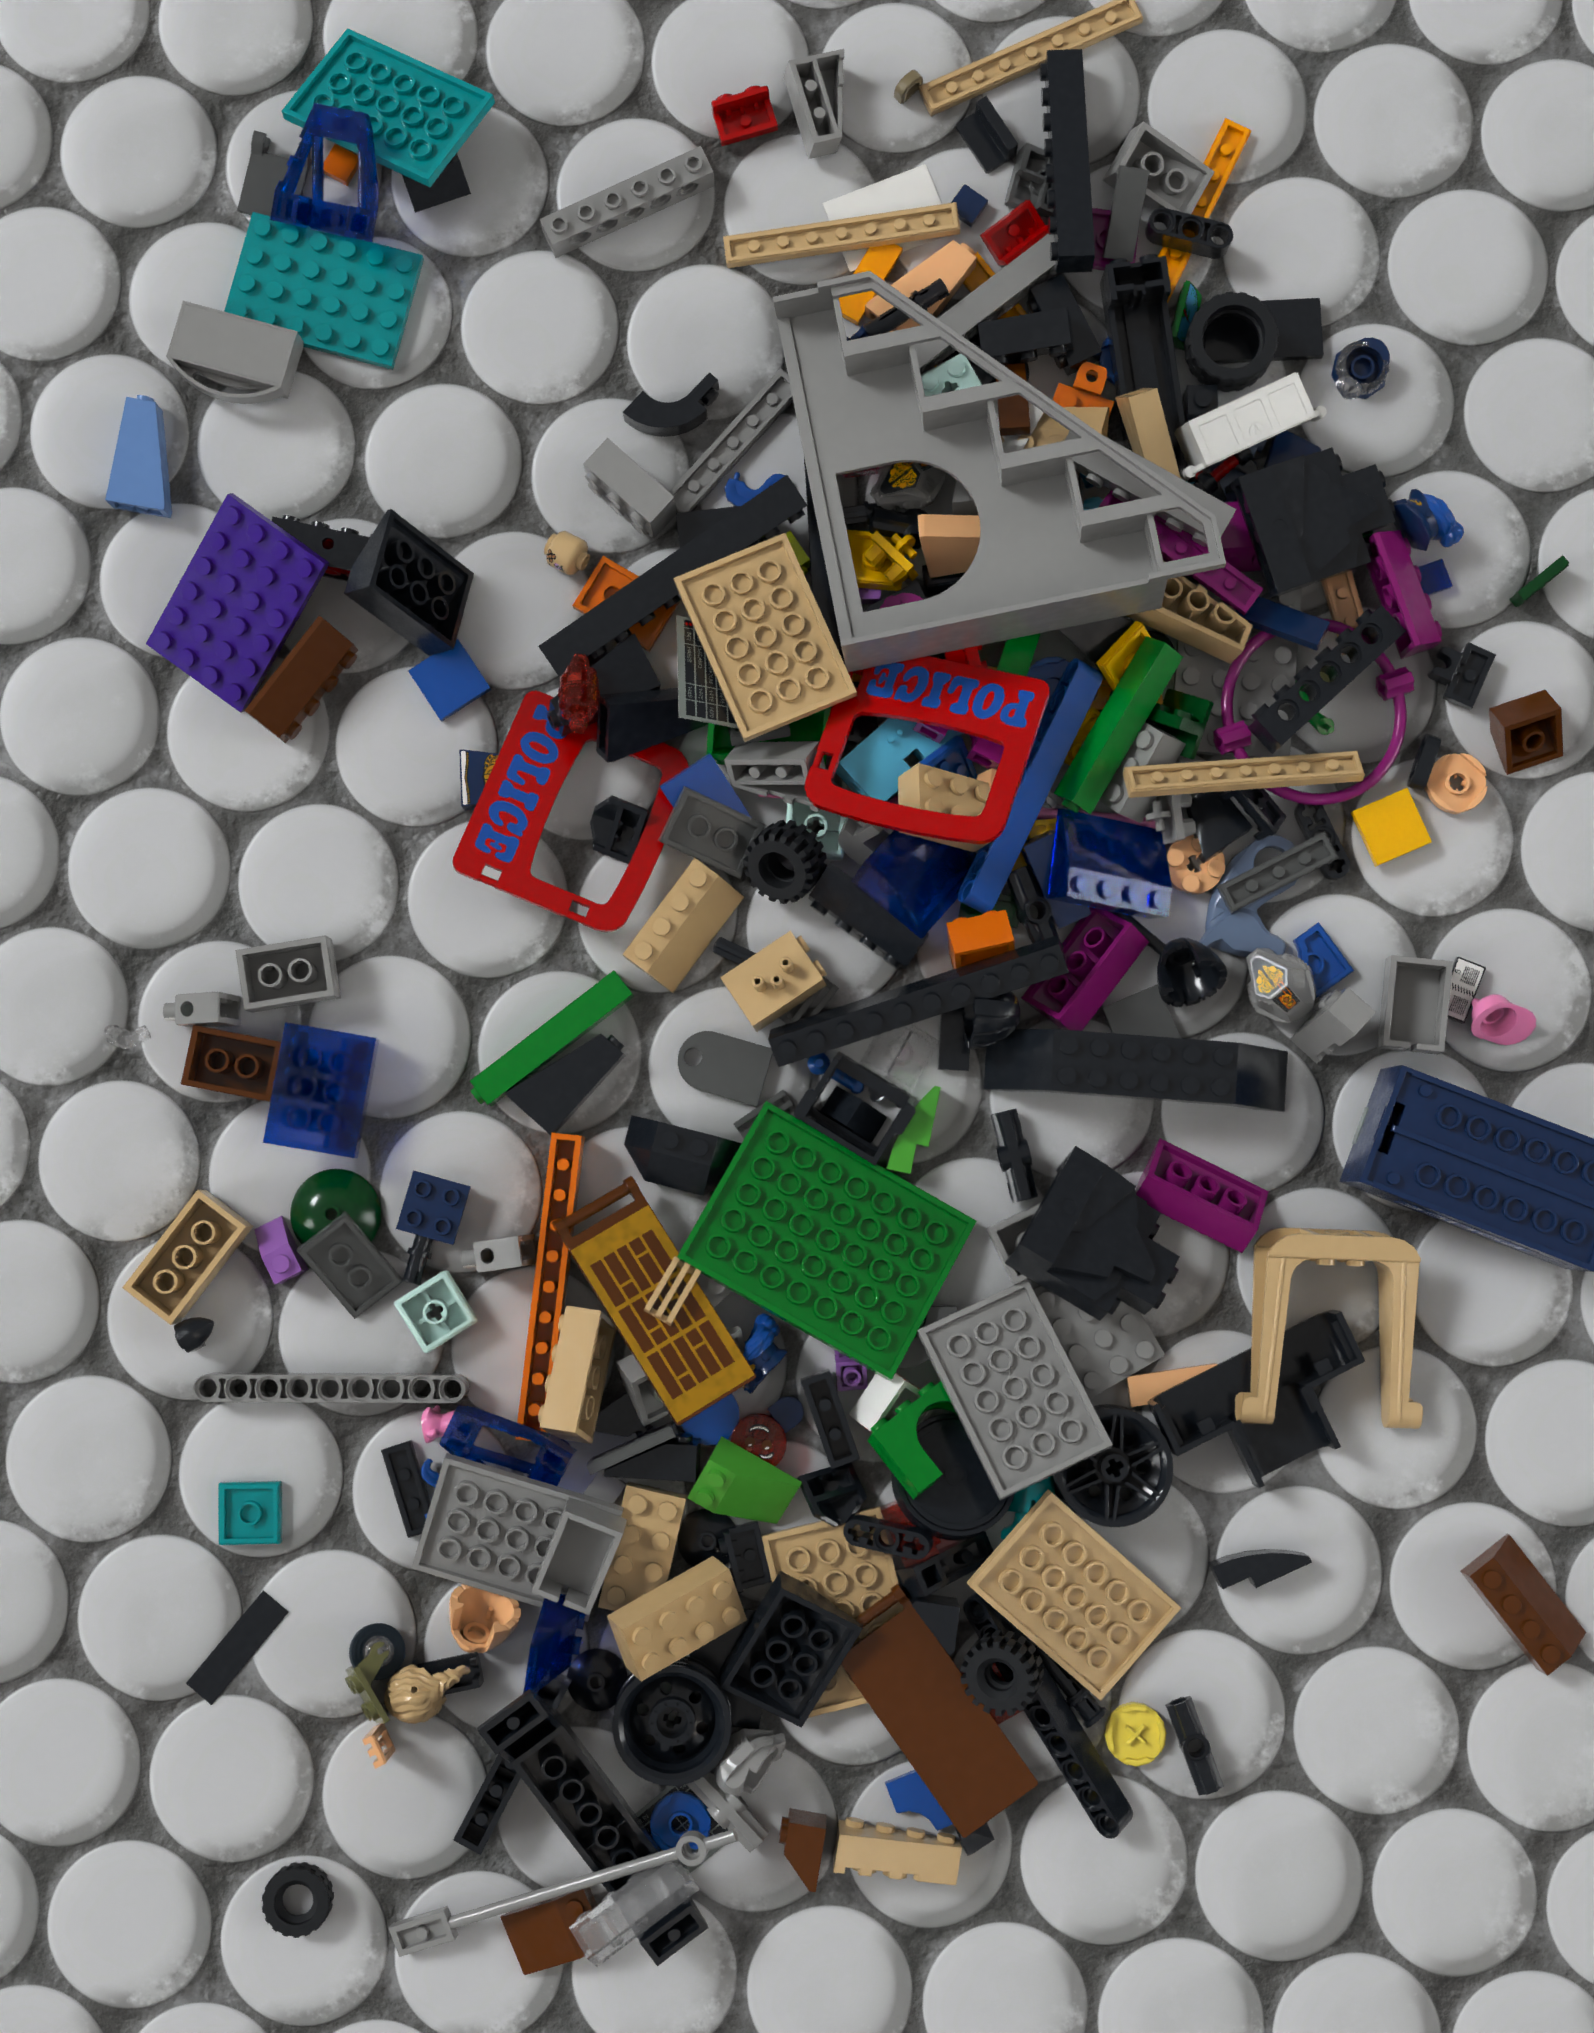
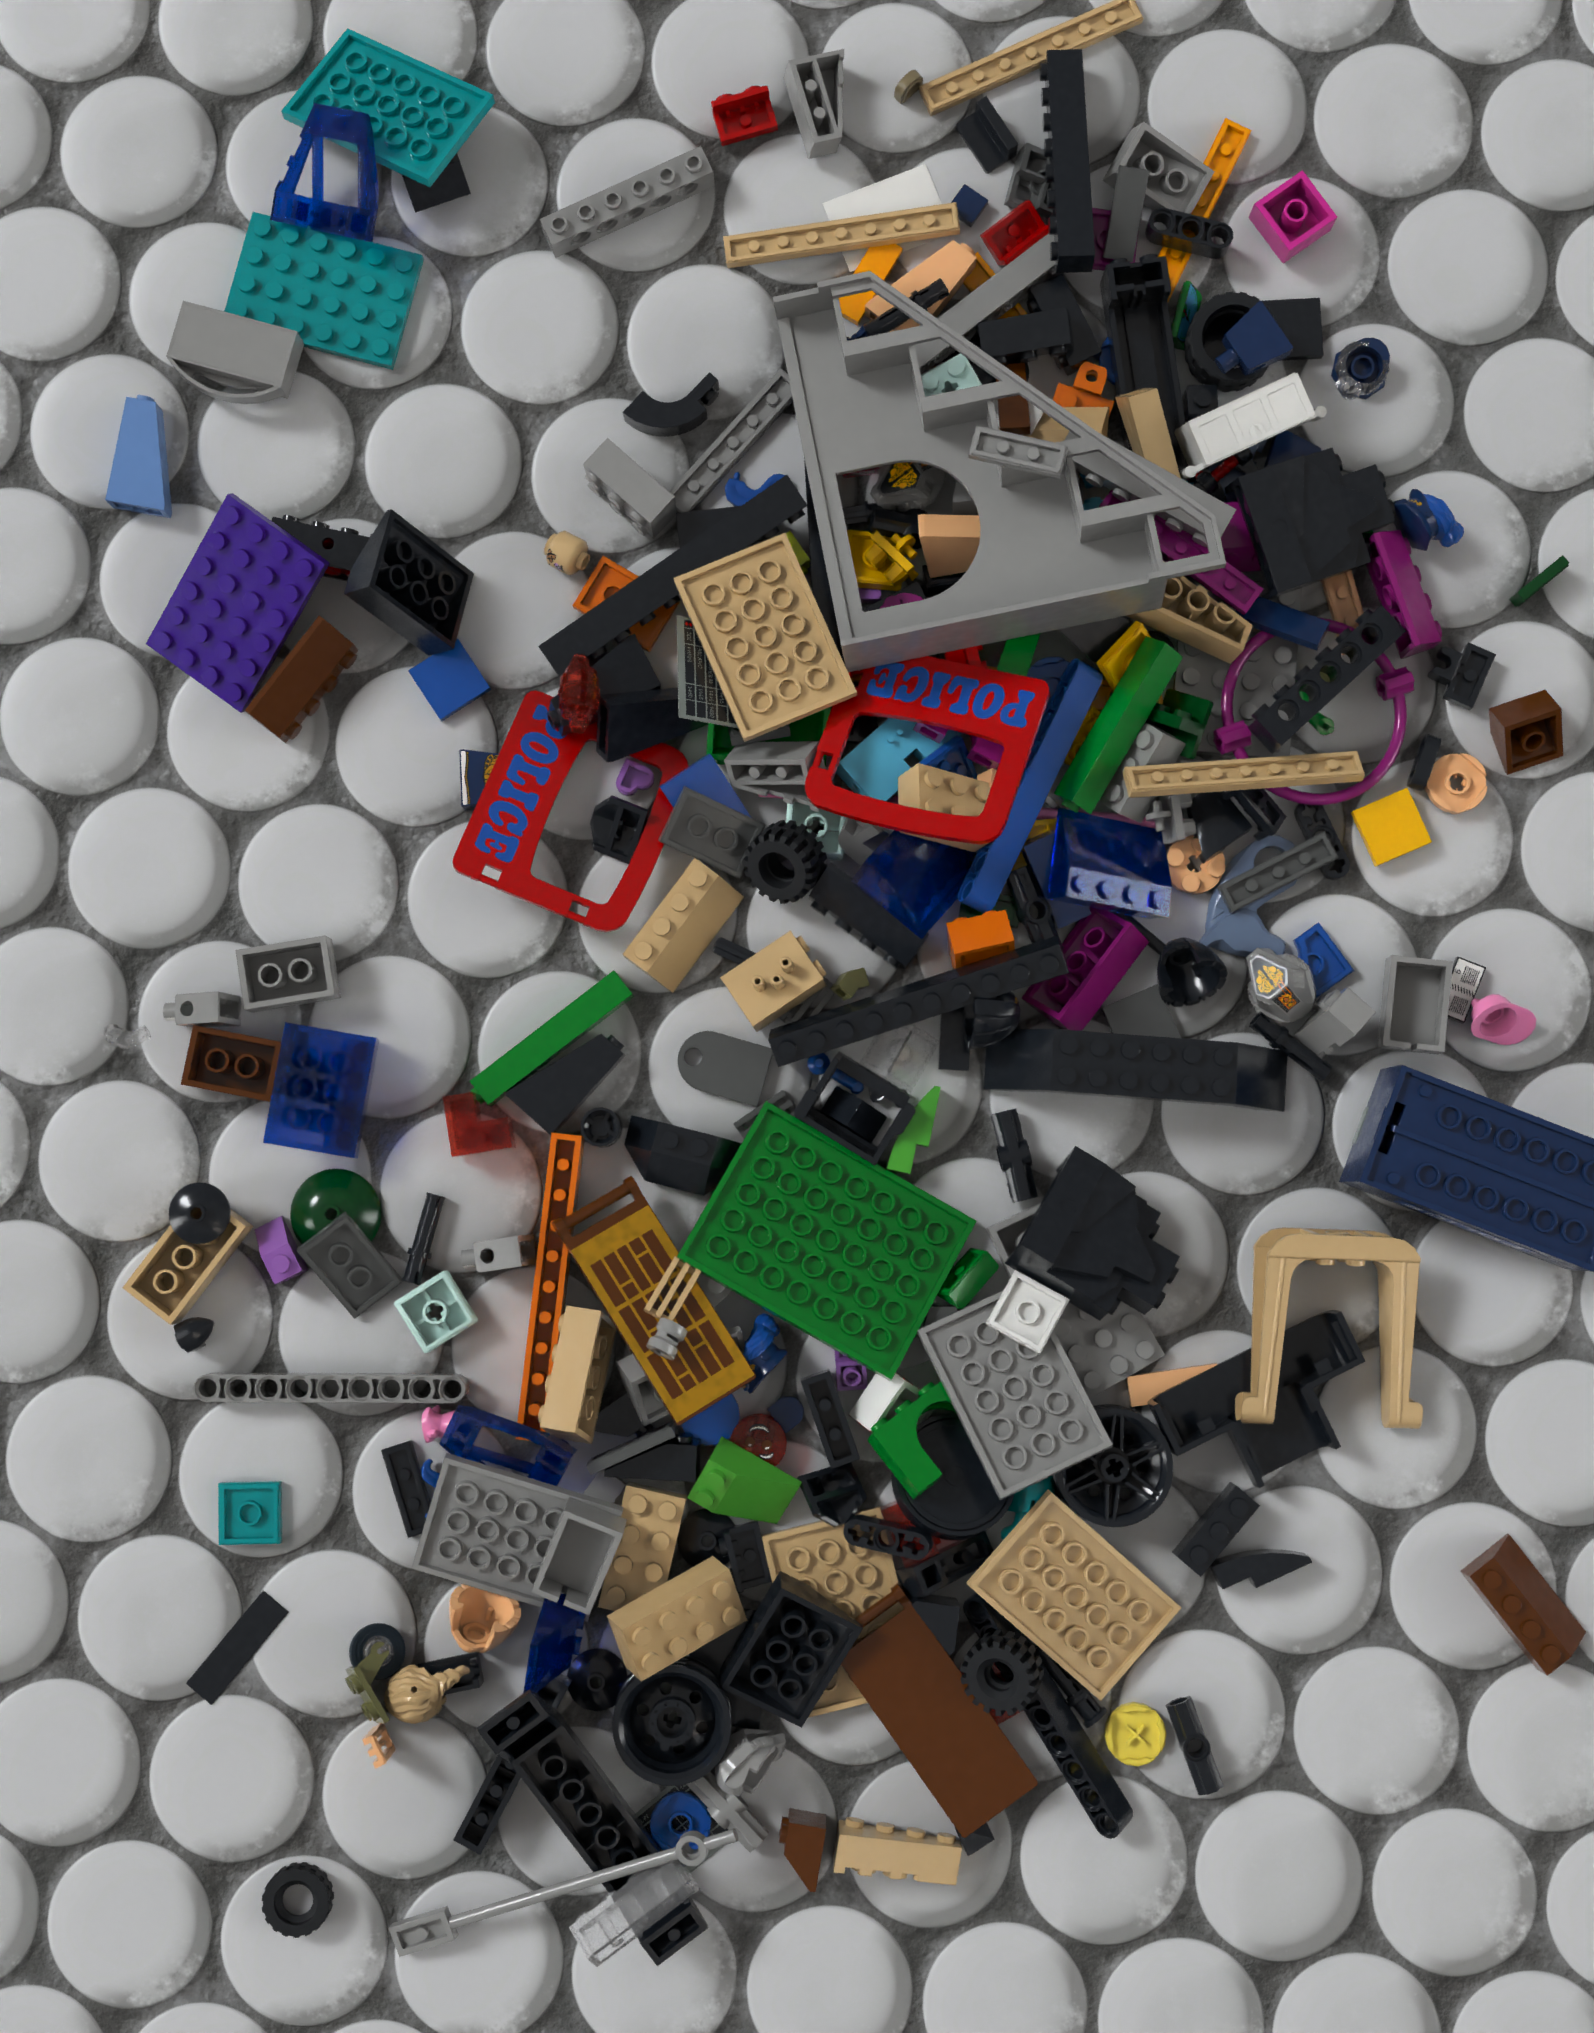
dark grey flag [237,130,315,223] -> none
orange tile [320,144,362,186] -> none
dark blue hinge [396,1170,471,1245] -> none
reddish brown slope [500,1887,610,1975] -> none
blue tile [885,1770,953,1831] -> none
magenta slope [1135,1138,1269,1253] -> none
clear blue tile [1418,559,1453,596] -> none
none -> black dish [169,1183,231,1244]
none -> clear red brick [443,1092,516,1158]
none -> black wheel [580,1107,623,1148]
none -> medium lavender tile [616,758,655,796]
none -> light grey wheel [646,1318,688,1360]
none -> olive piece [830,968,869,1001]
none -> green slope [937,1248,999,1309]
none -> light grey tile [968,425,1068,479]
none -> white tile [985,1270,1070,1355]
none -> black brick [1172,1482,1260,1577]
none -> dark blue torso [1215,301,1294,376]
none -> dark pink brick [1248,170,1337,264]
none -> black pin [1249,1012,1333,1081]

